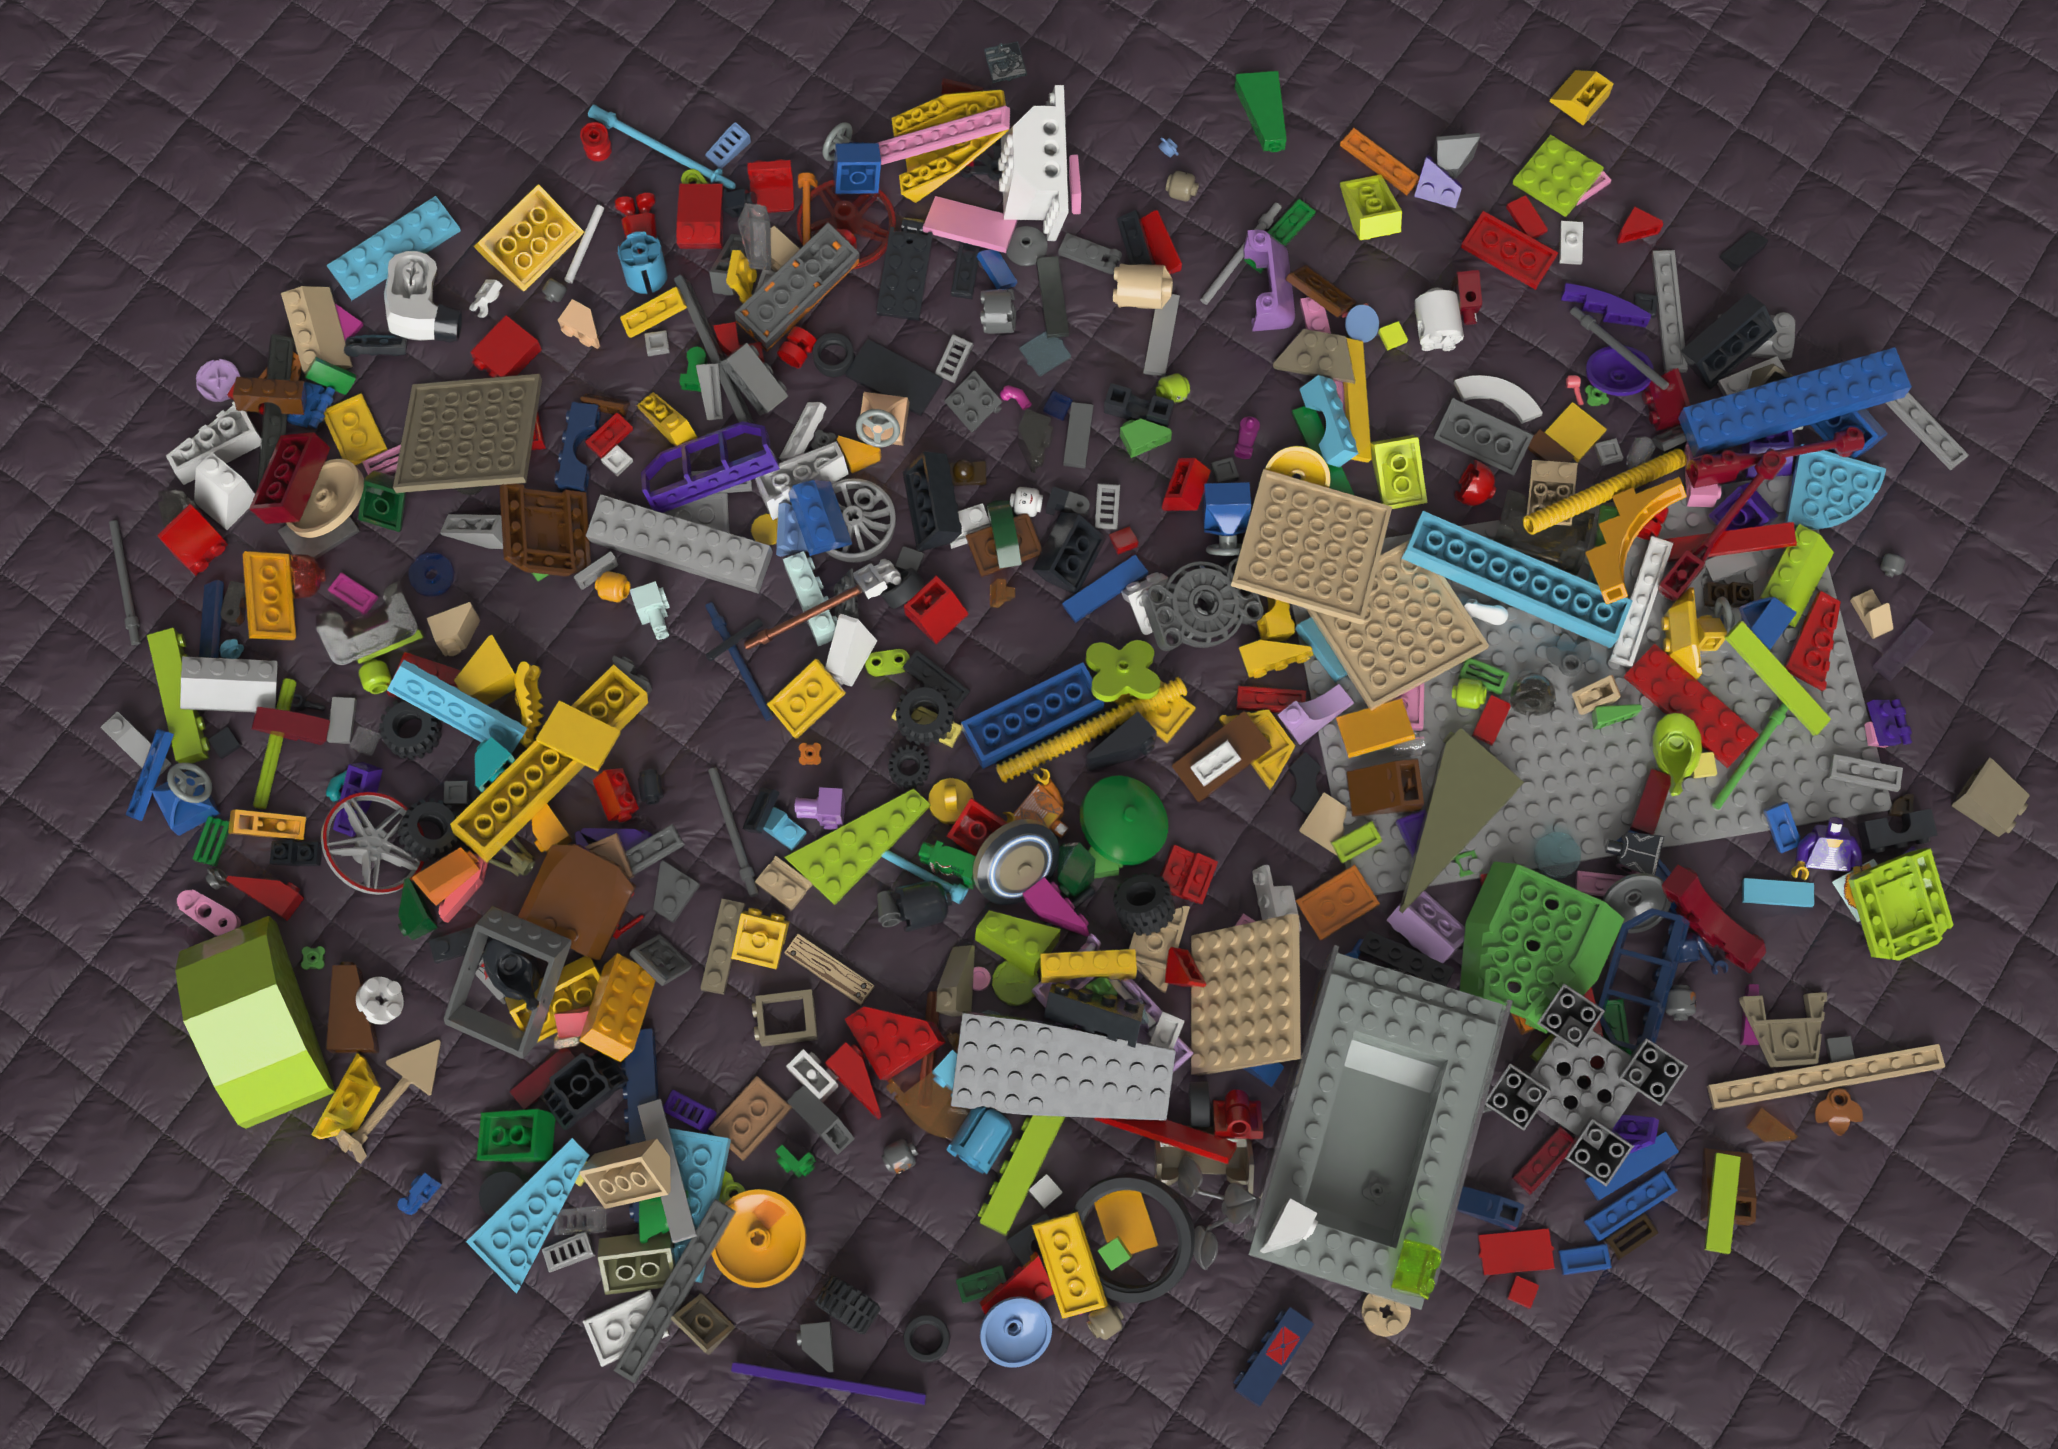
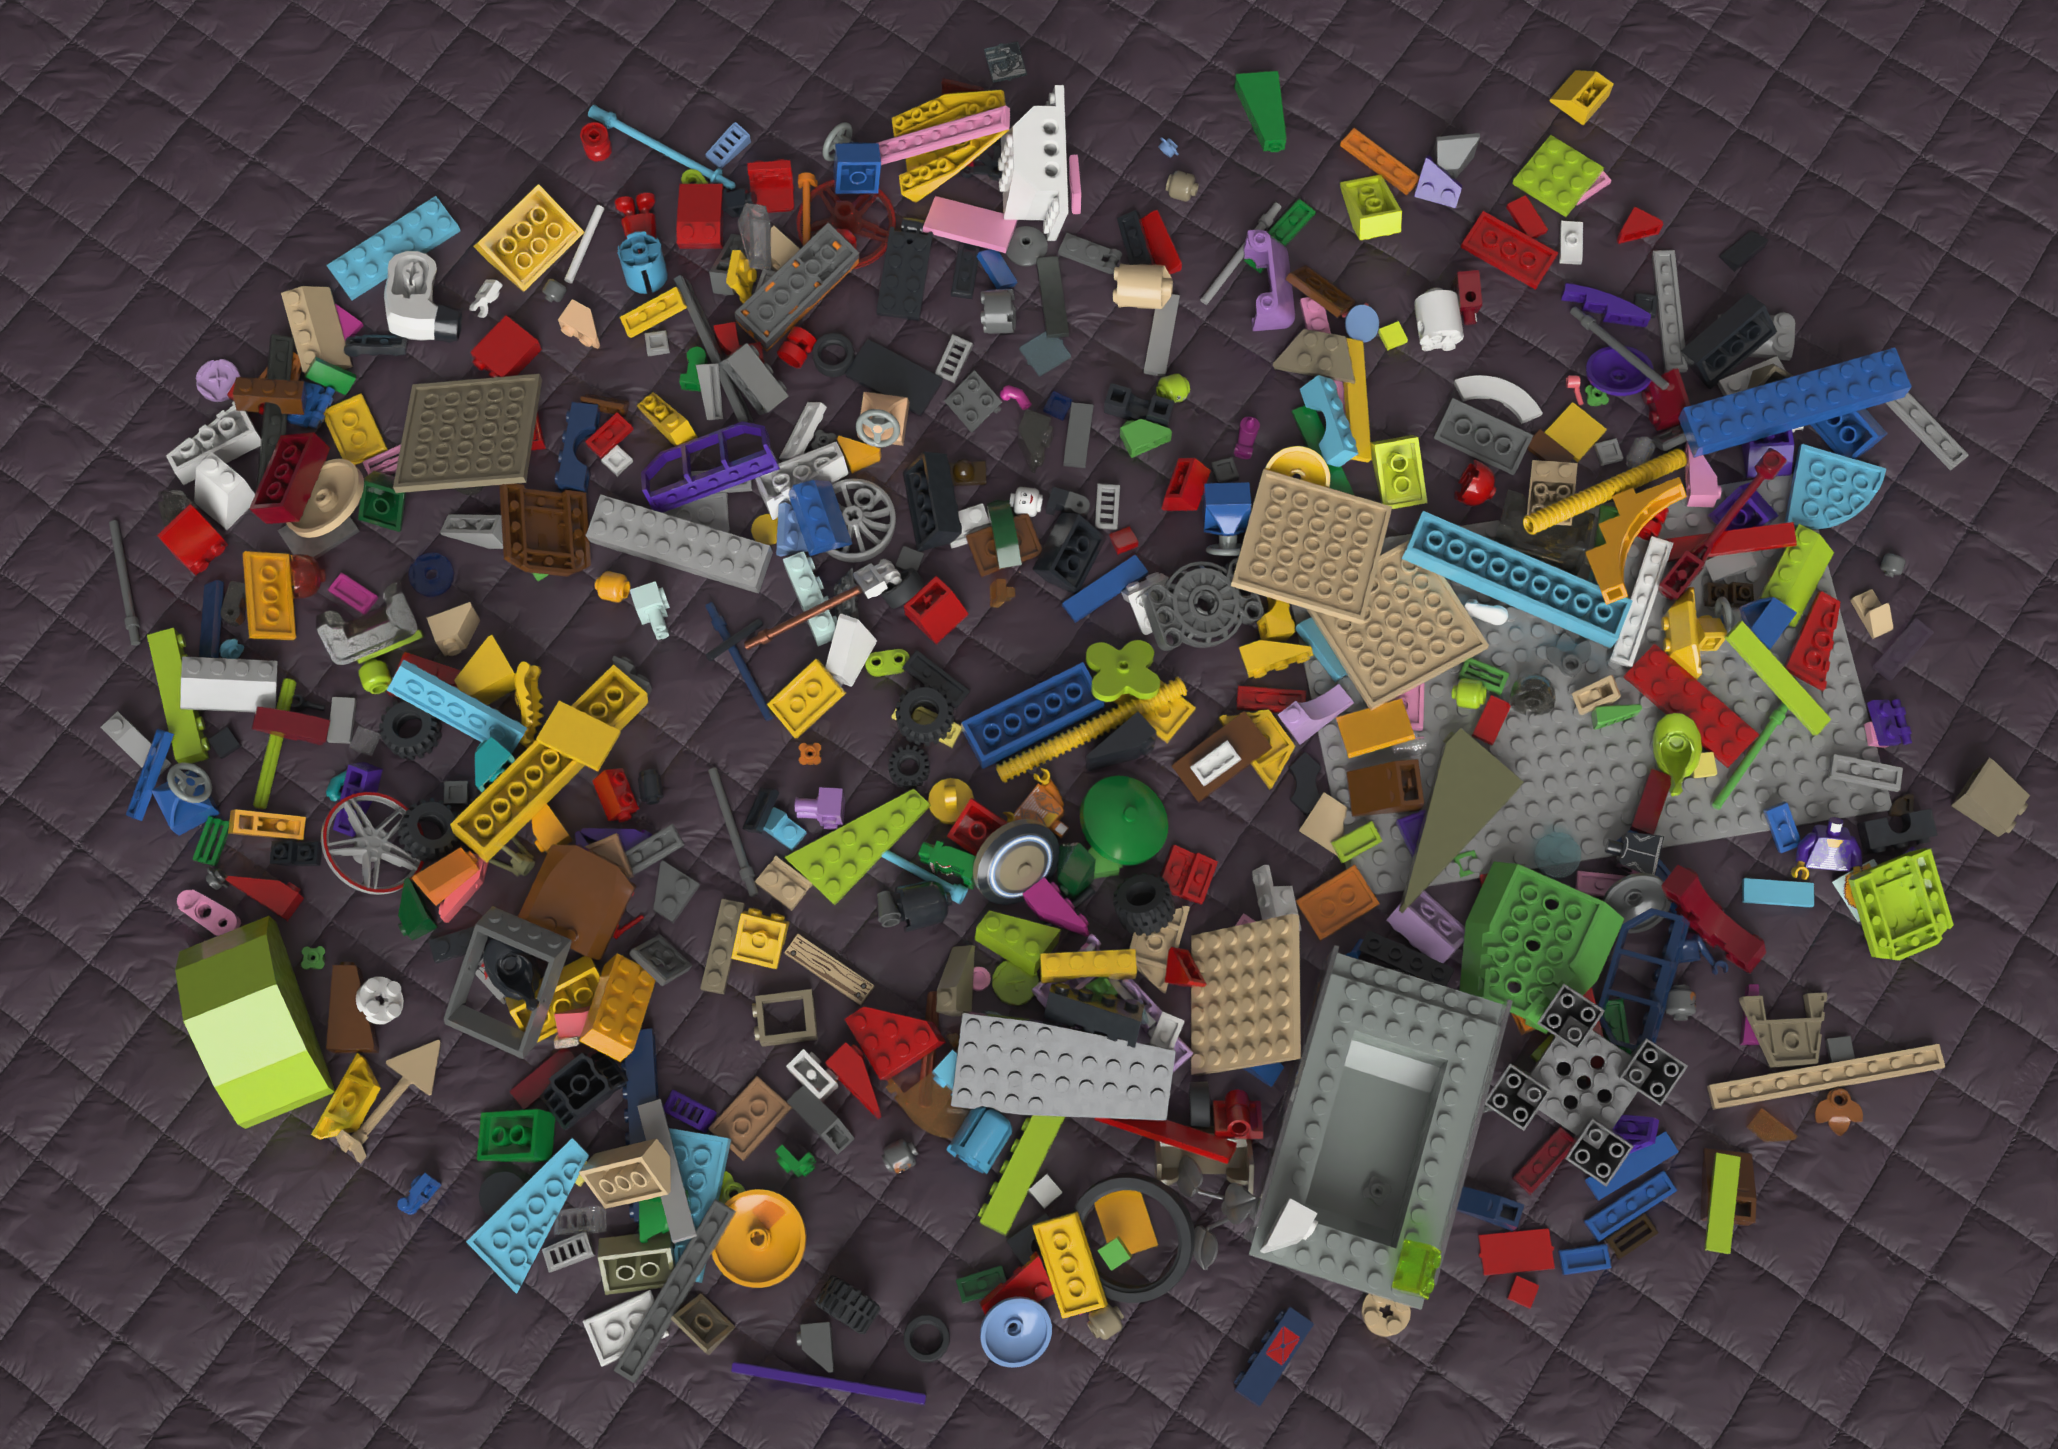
light grey tile [574,551,618,590] -> none
dark red bar [1685,427,1864,488] -> none

